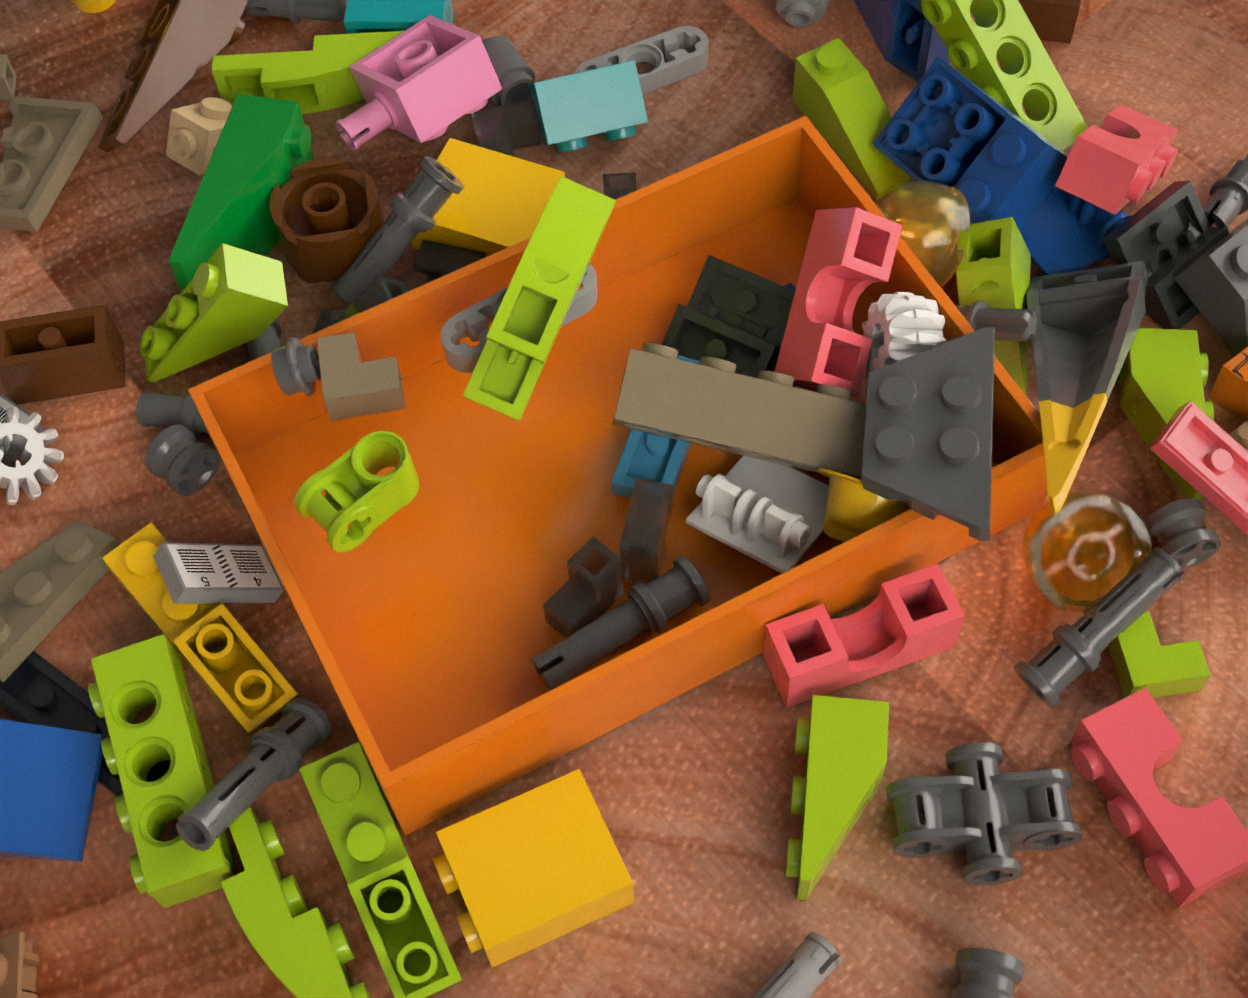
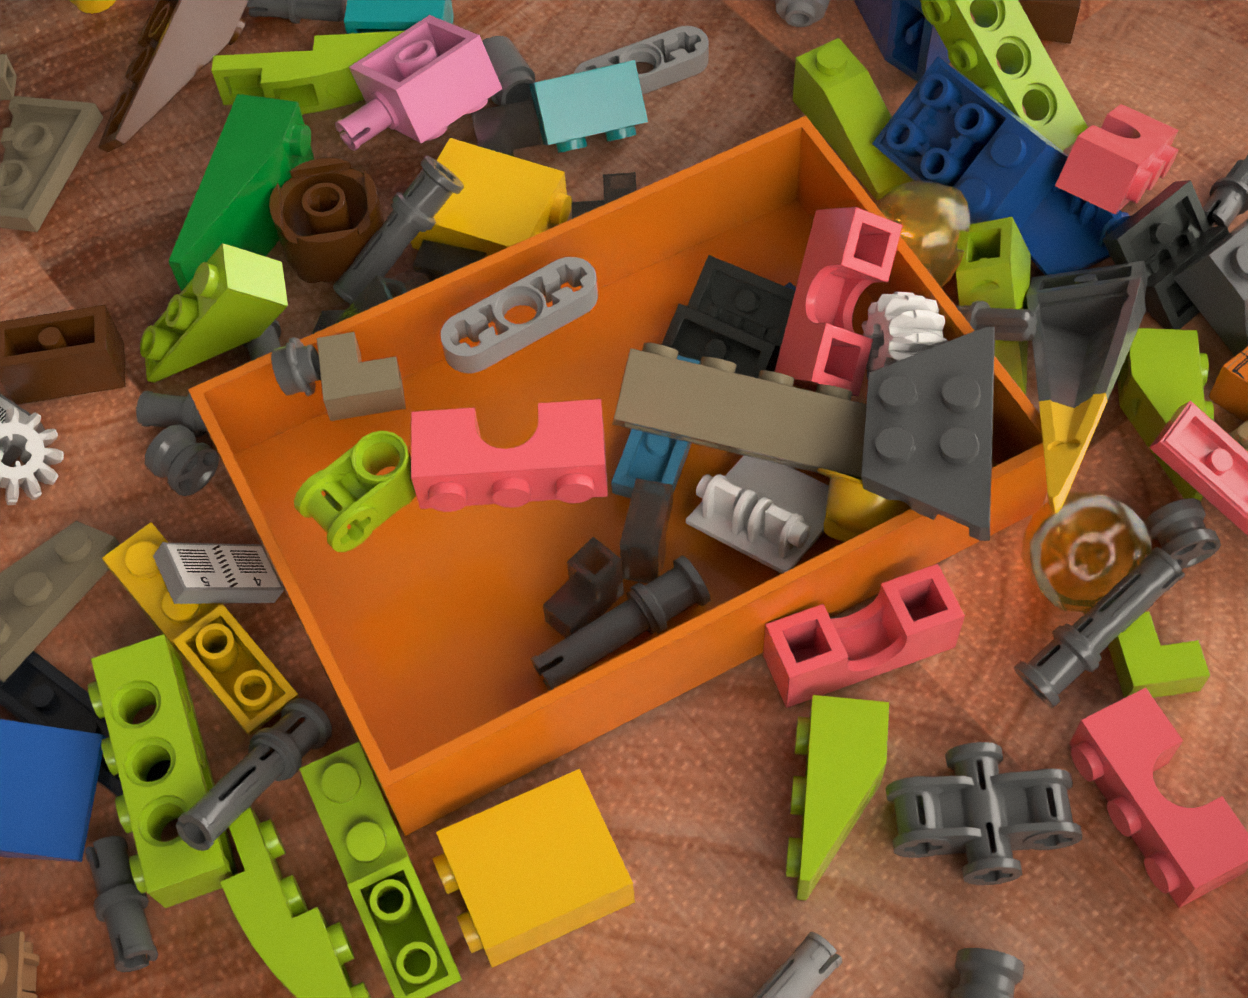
tan bracket [166,97,232,176] -> none
lime slope [463,176,616,422] -> none
none -> dark grey pin [85,836,159,972]
none -> coral arch [411,399,608,512]

